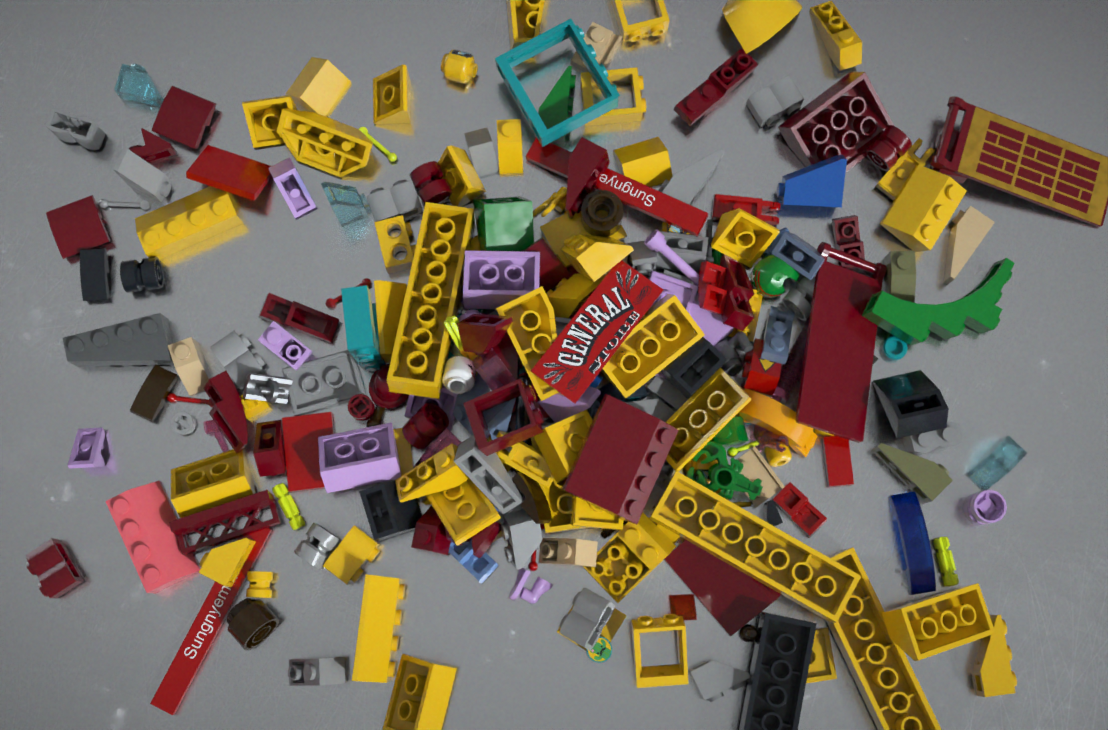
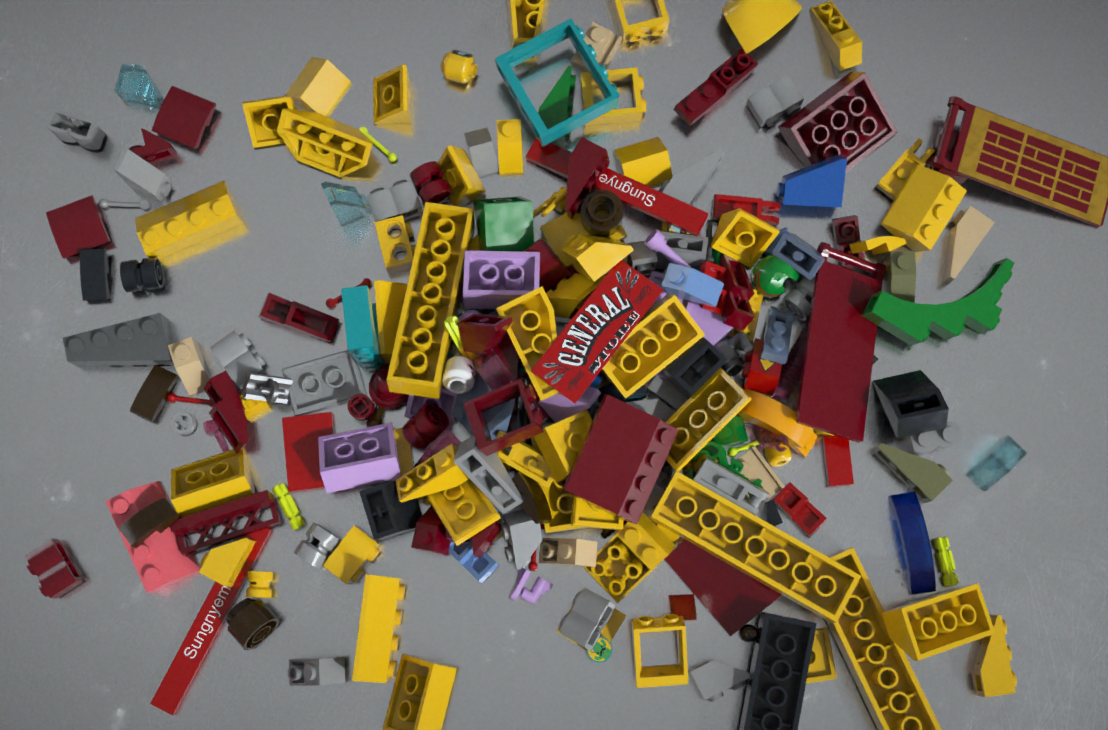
lavender slope [68,427,105,469] -> none
red tile [186,145,272,201] -> none
dark red slope [253,420,286,477] -> none
lavender slope [258,321,312,371] -> none
lavender slope [268,157,316,218] -> none
dark red wheel [865,125,912,171] -> none
teal tile [881,336,908,361] -> none
lavender wheel [963,490,1007,525] -> none
none -> dark brown slope [118,497,180,548]
none -> medium blue slope [661,263,724,307]
none -> light grey plate [693,457,769,516]
none -> yellow slope [850,236,907,255]

